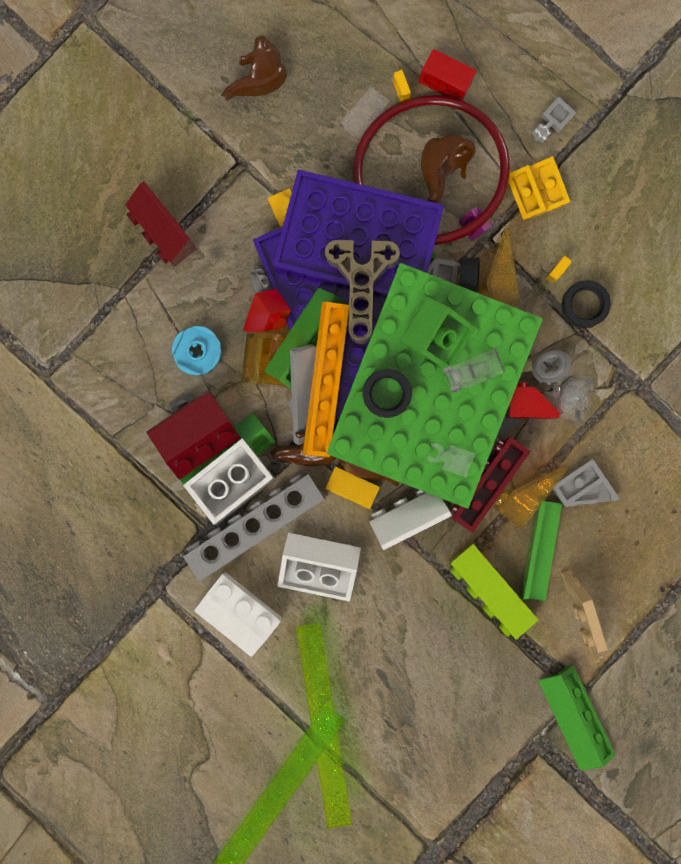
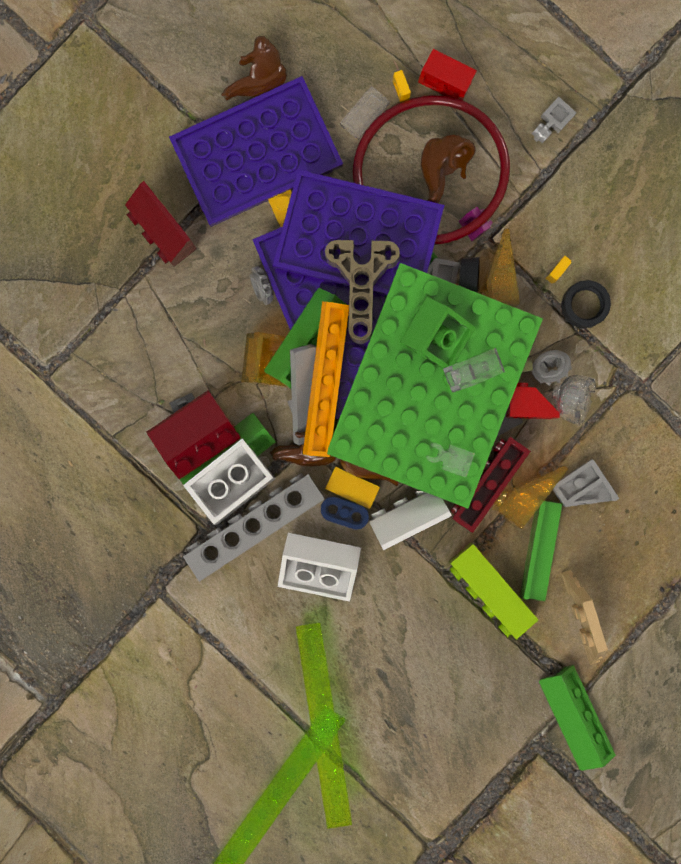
medium azure plate [172,326,222,376] -> none
white slope [194,572,282,657] -> none
red slope [243,289,291,332] -> none
black tyre [362,369,412,418] -> none
yellow slope [509,156,571,220] -> none
none -> dark purple plate [169,76,343,227]
none -> dark blue plate [321,497,369,530]

